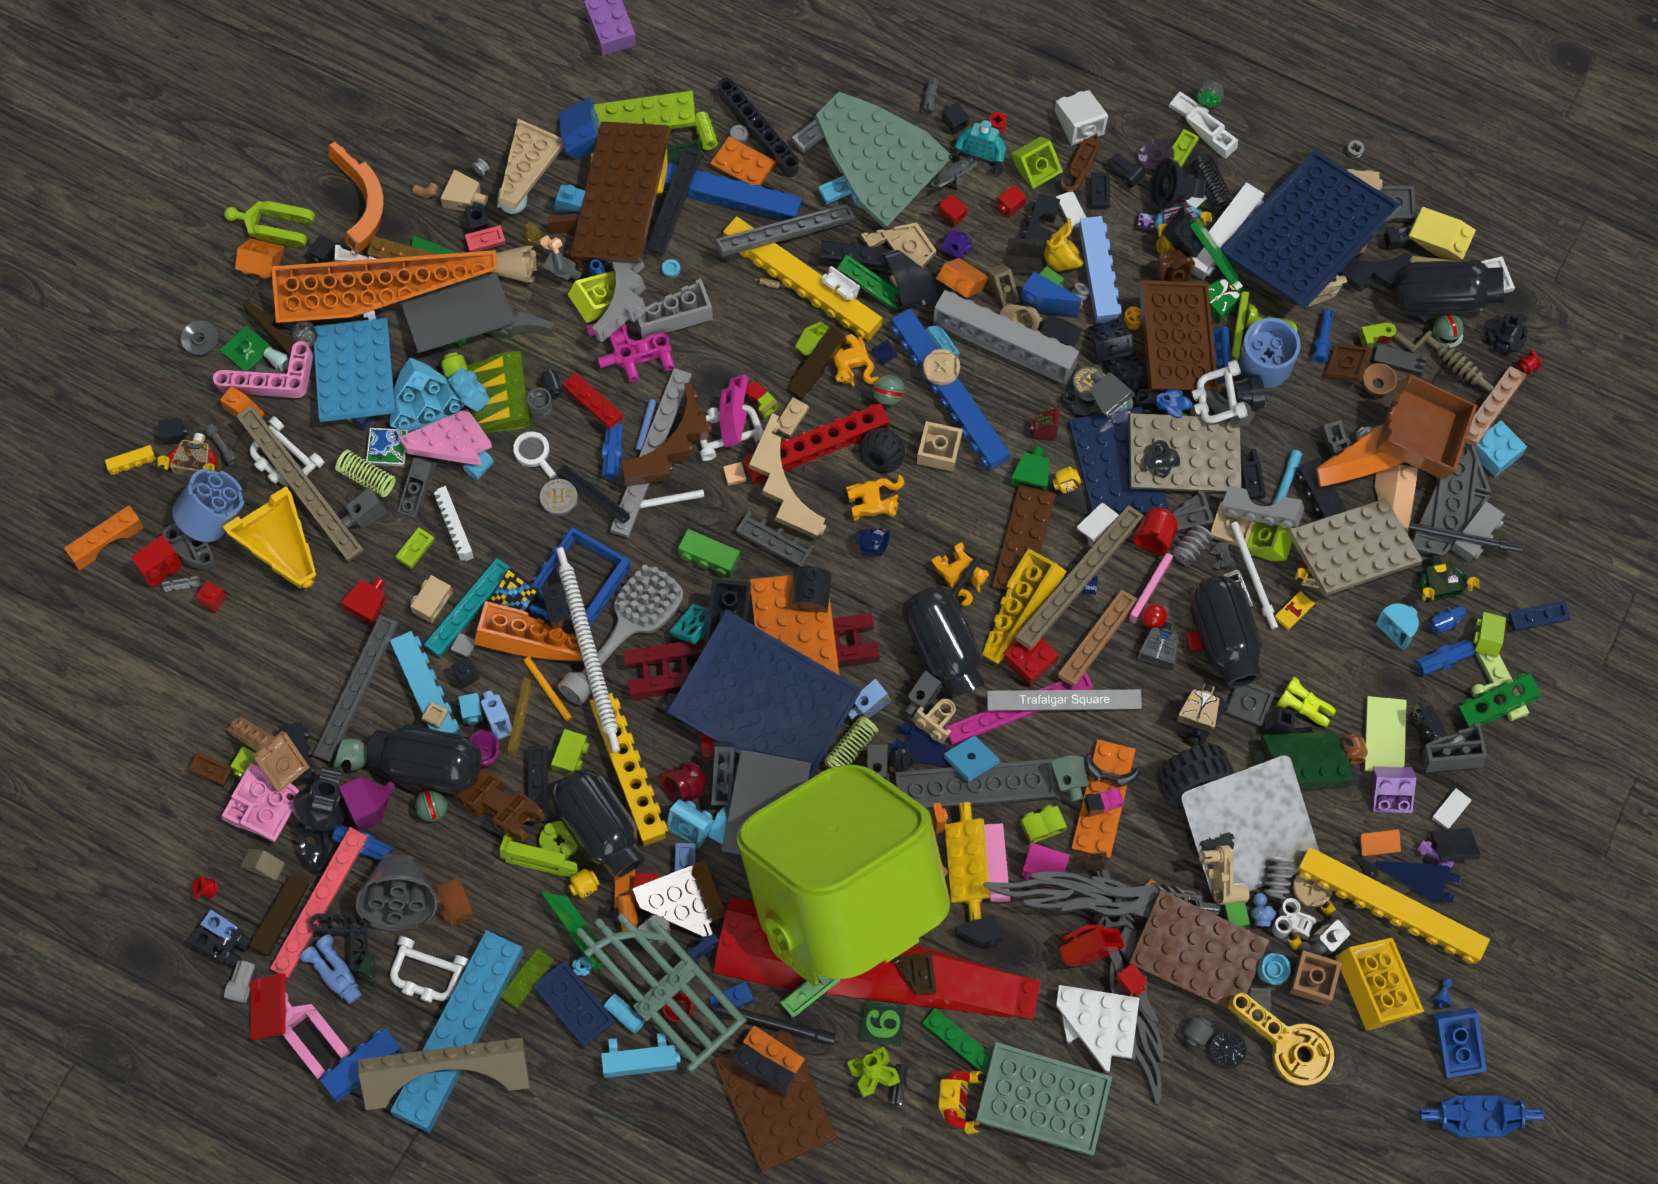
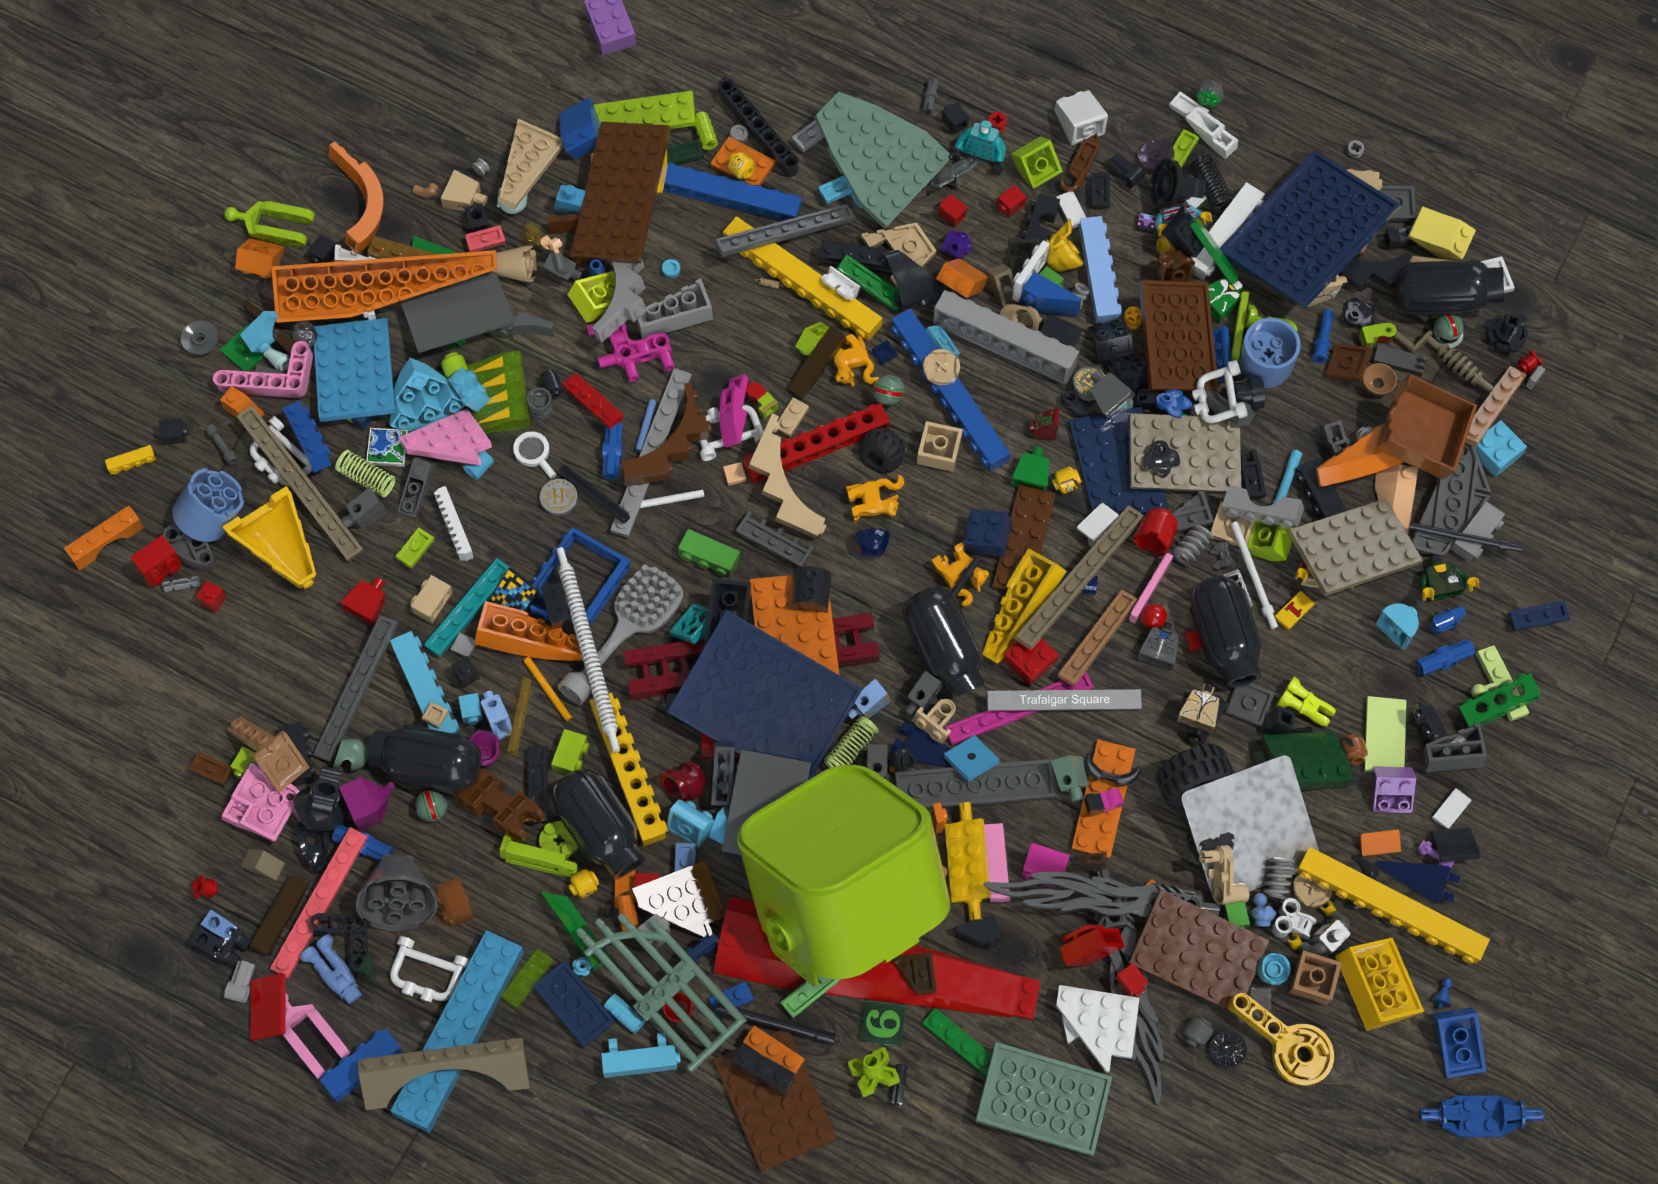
torso [157,433,218,477] -> none
black plate [646,147,702,255] -> none
torso [939,1070,983,1134] -> none
lime brick [1020,805,1067,845] -> none
lime brick [1473,612,1506,657] -> none
none -> medium azure arch [240,311,279,353]
none -> blue brick [283,401,331,473]
none -> yellow head [728,152,755,179]
none -> dark blue brick [963,509,1012,556]
none -> white plate [1011,240,1050,303]
none -> black plate [1344,298,1376,327]
none -> light grey tile [1526,366,1546,390]

